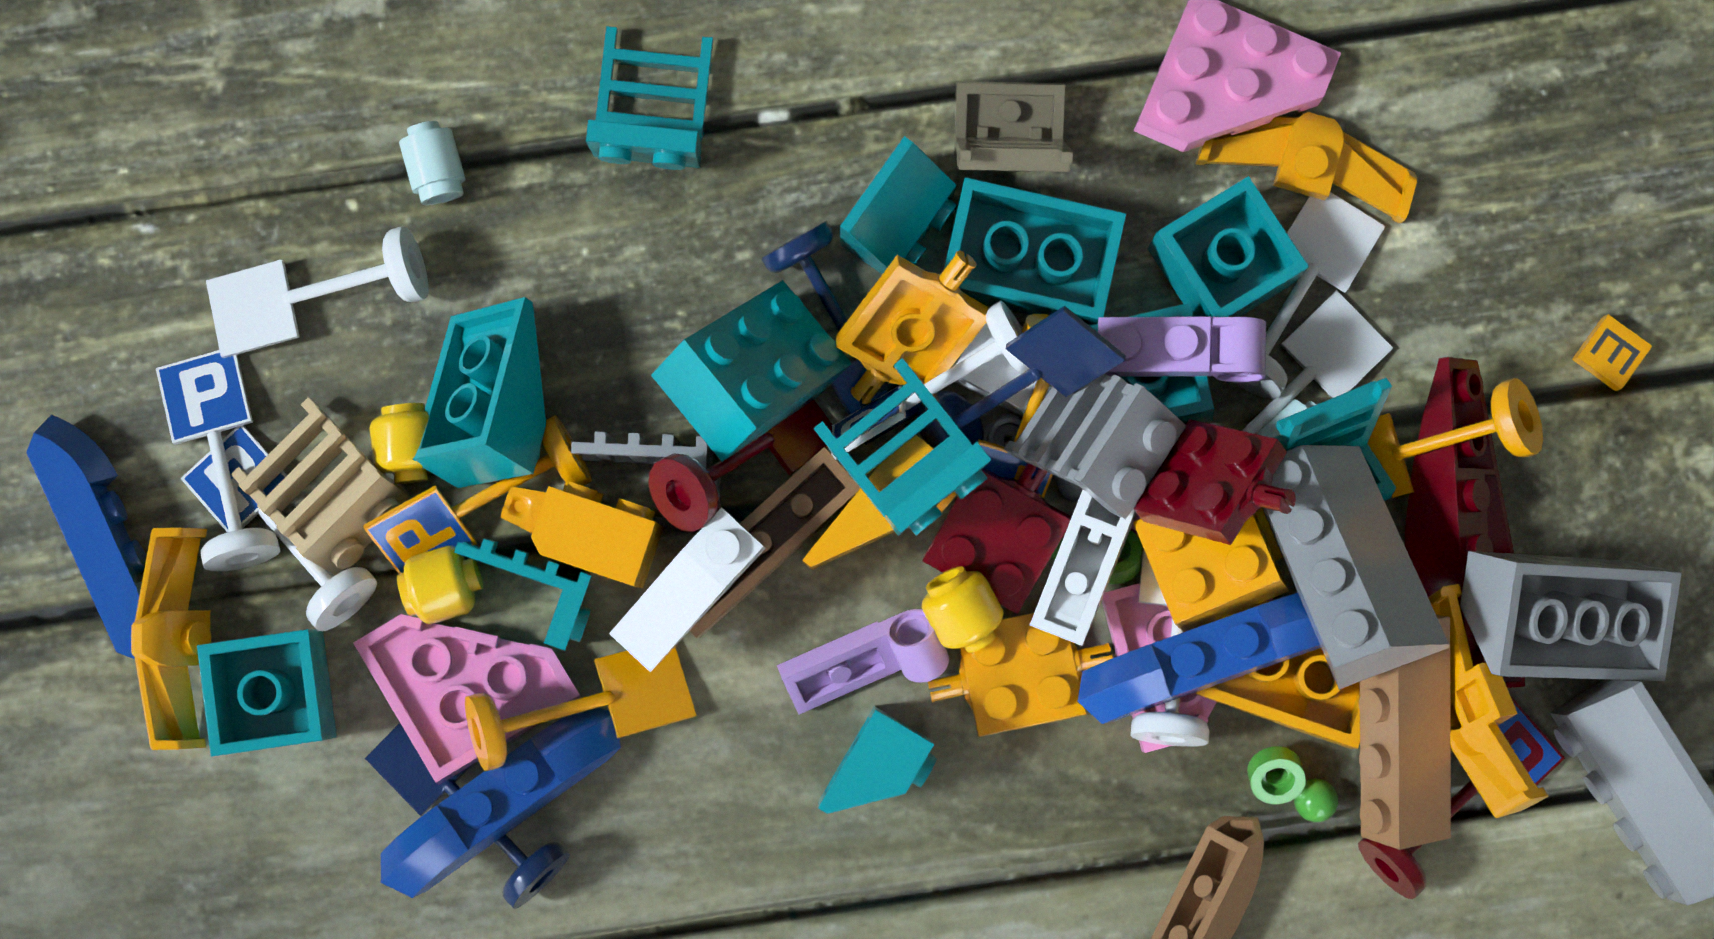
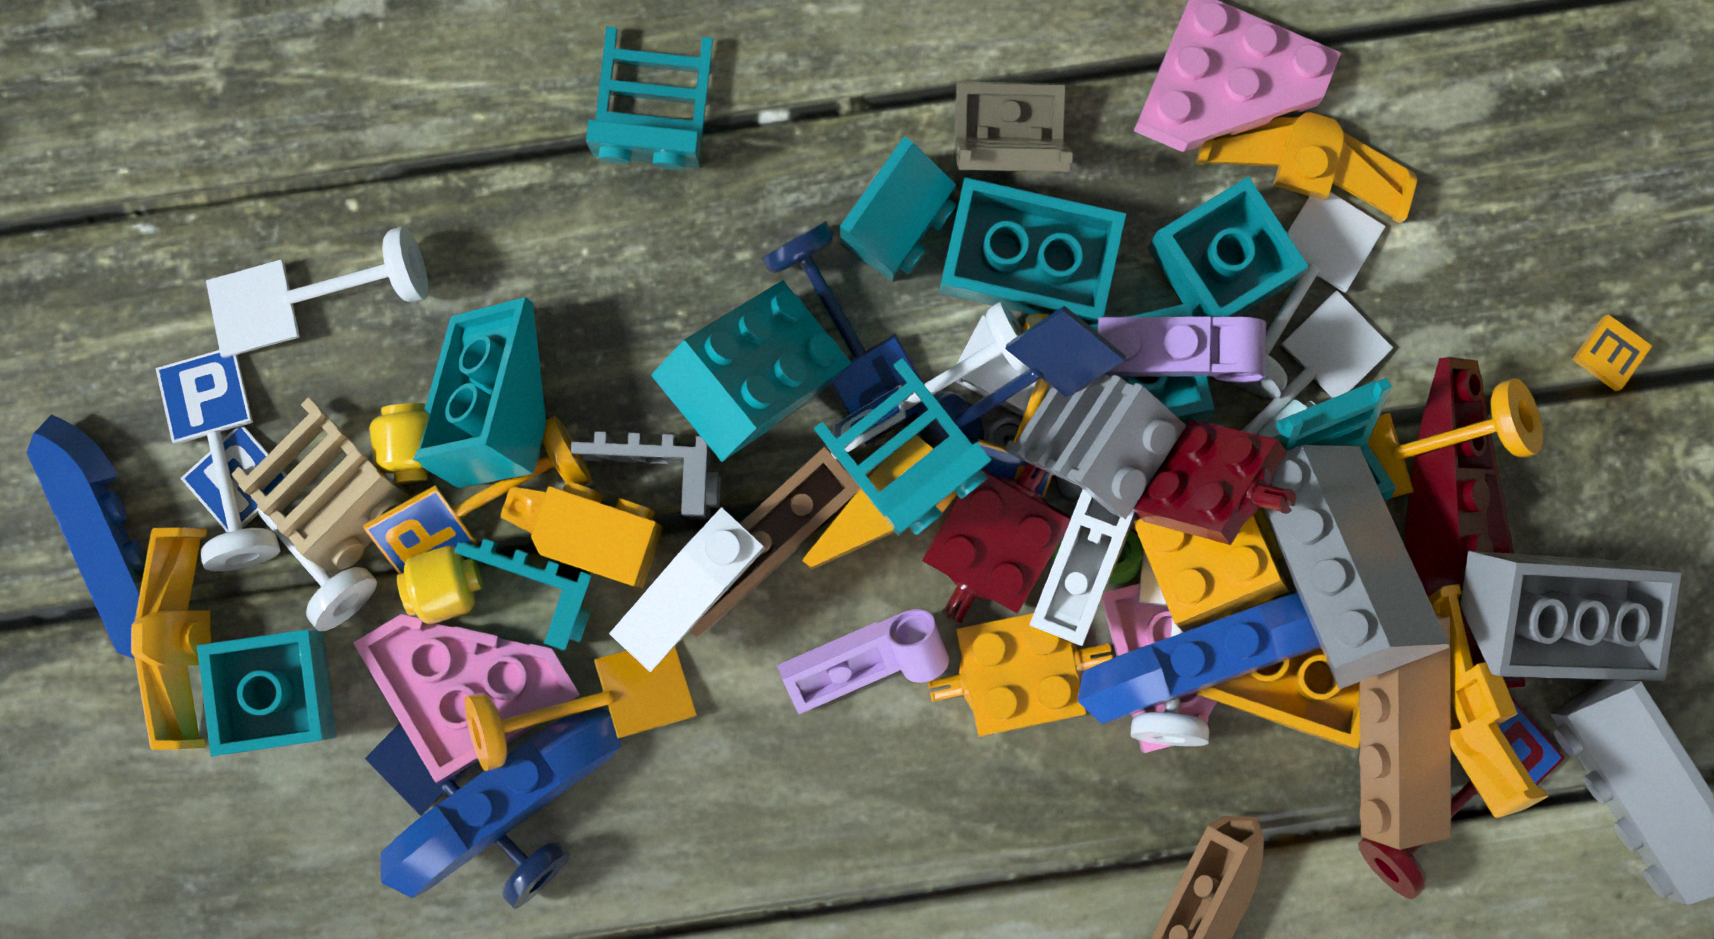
light aqua brick [399,121,465,205] -> none
dark red piece [649,400,832,532] -> none
teal slope [818,706,937,814] -> none
light orange plate [835,251,988,404] -> none
yellow head [921,566,1004,653] -> none
bright green plate [1247,746,1338,822] -> none

